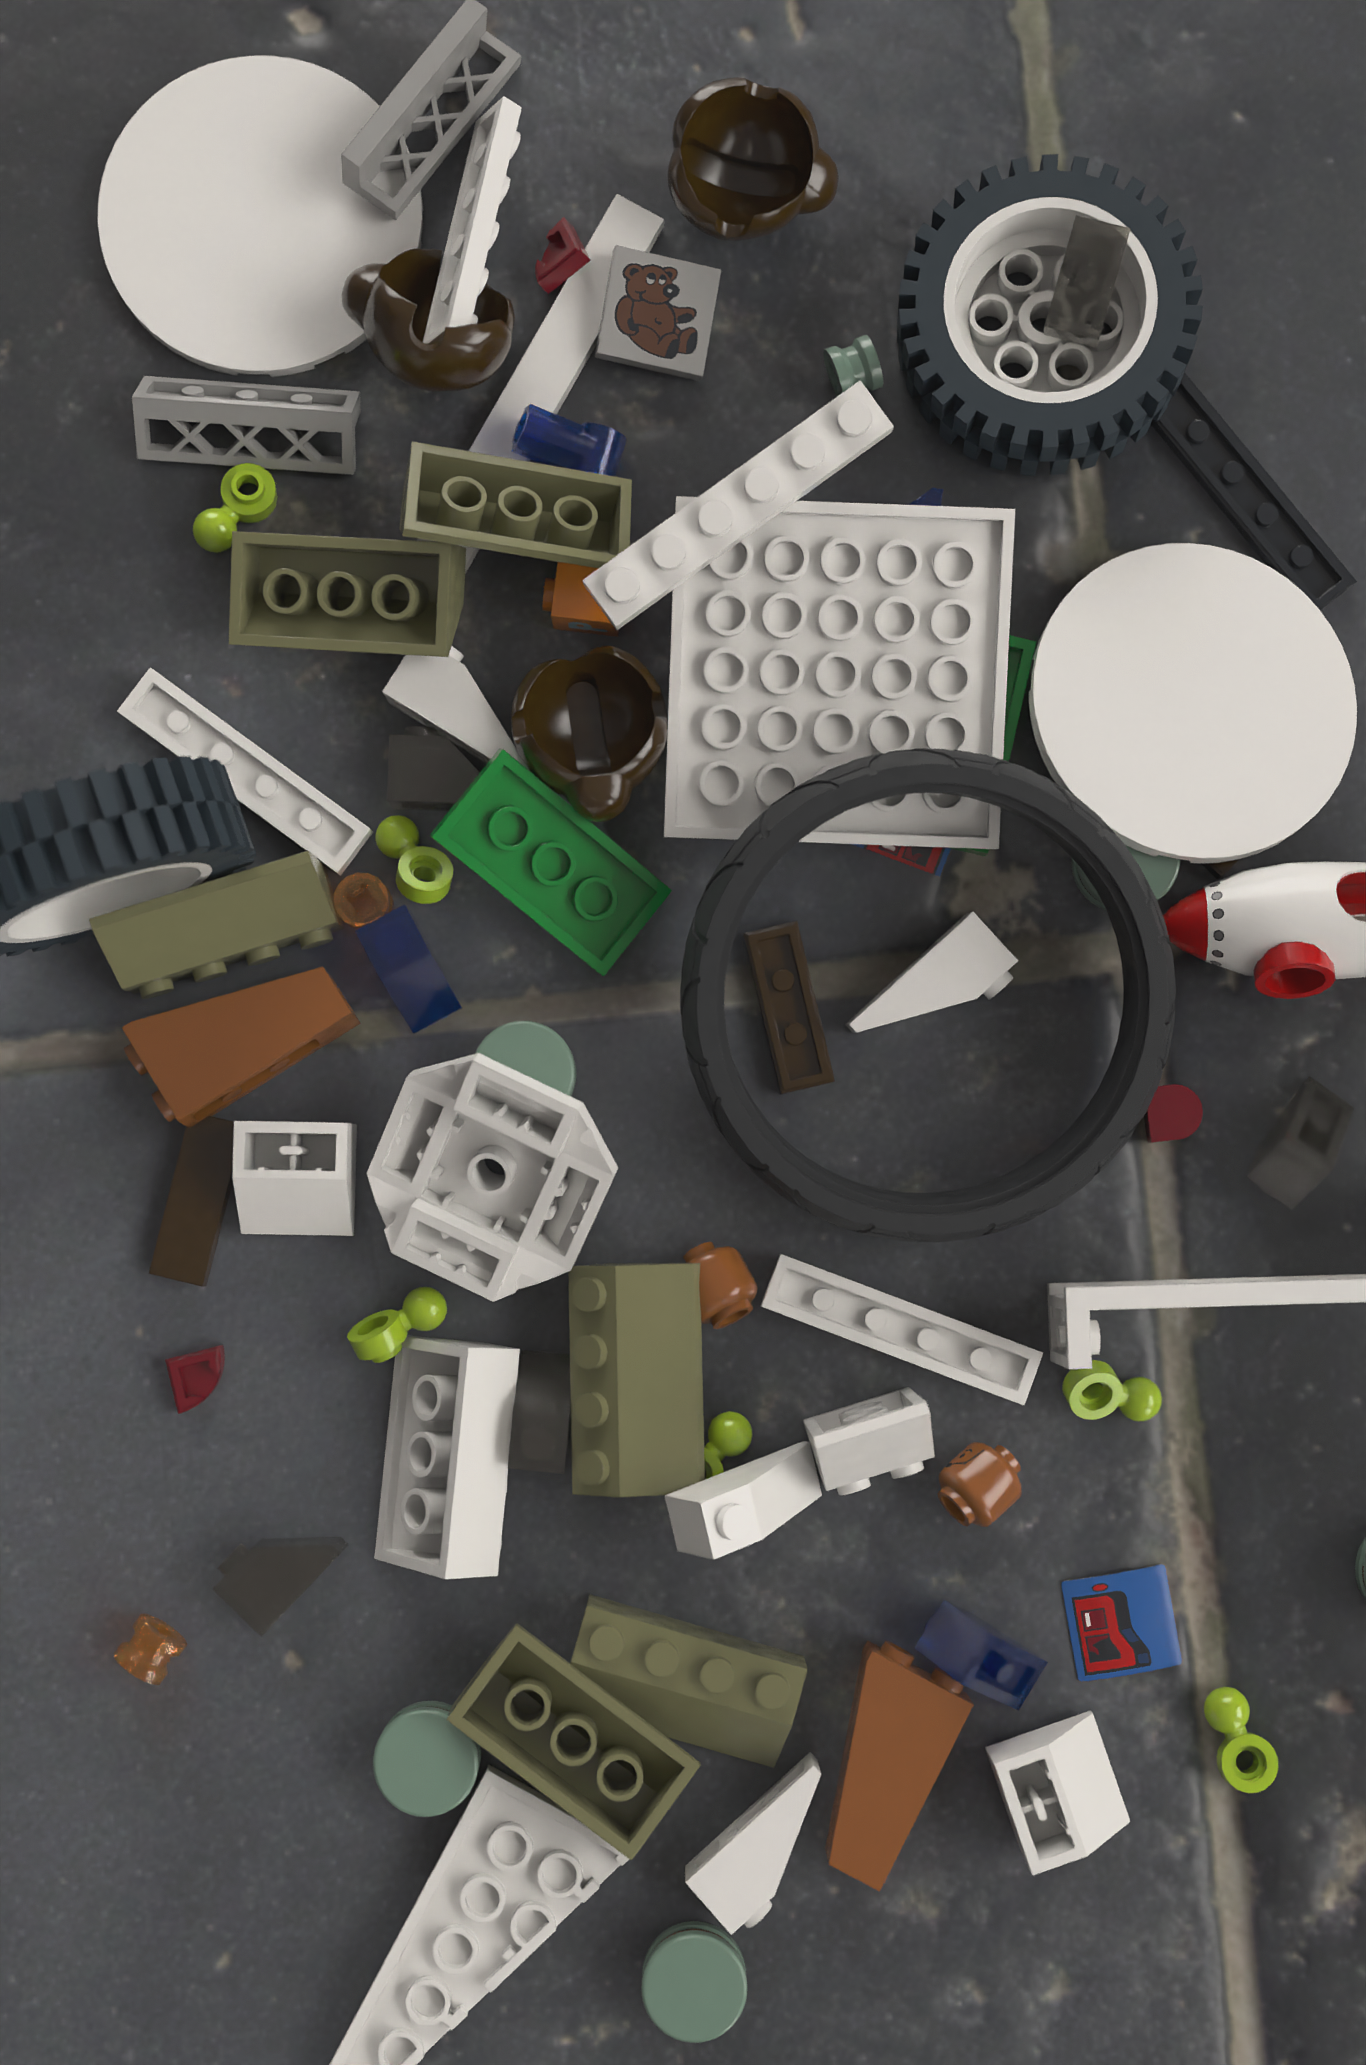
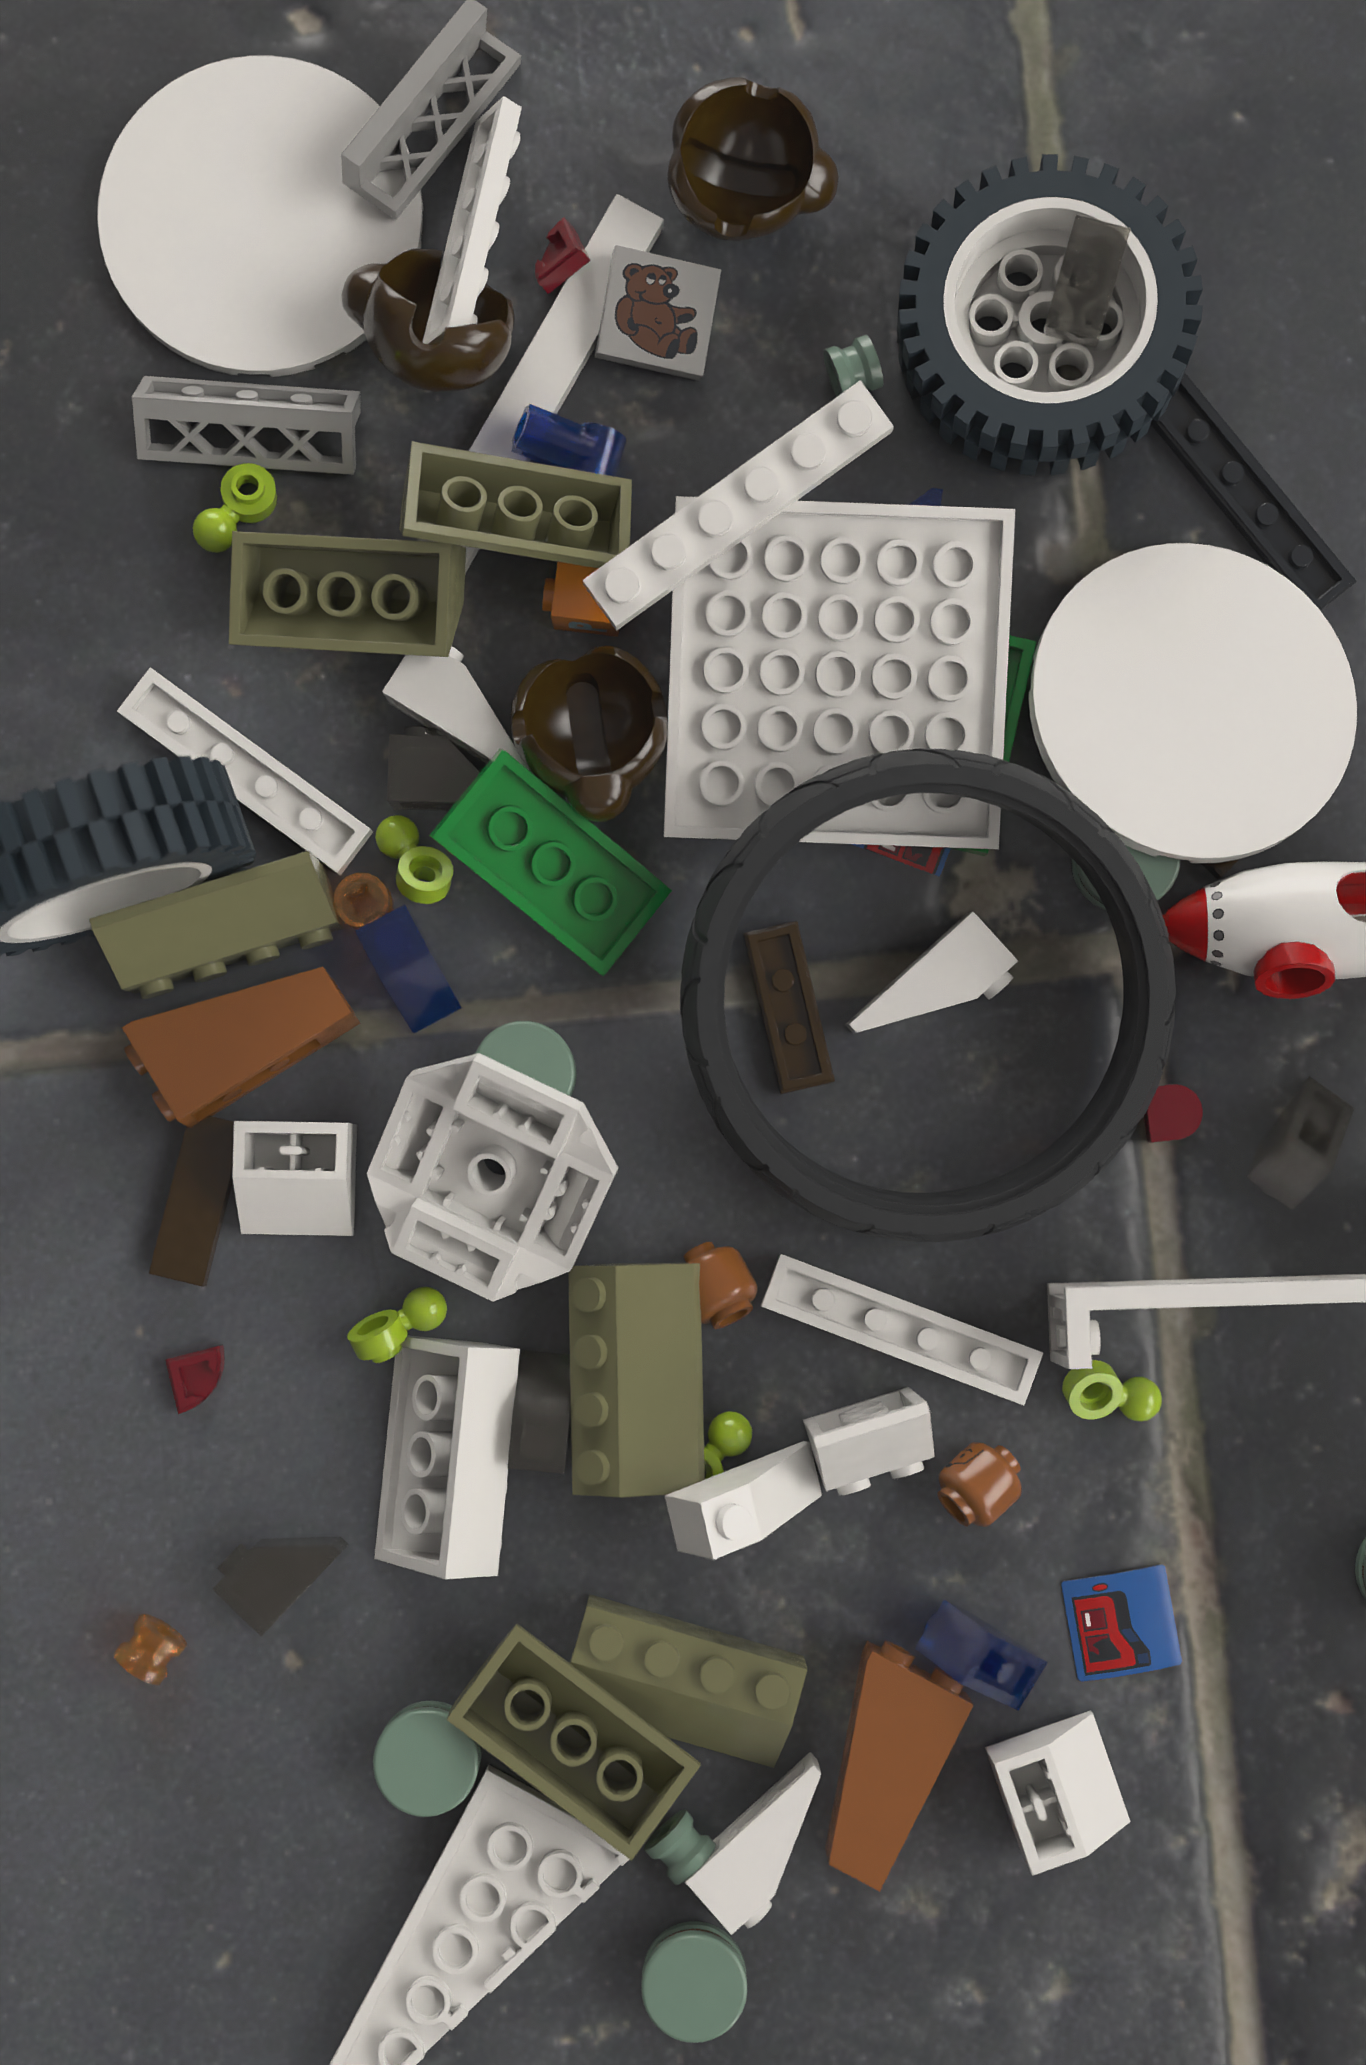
lime plate [1204,1687,1278,1793] -> none
none -> sand green wheel [644,1809,716,1885]

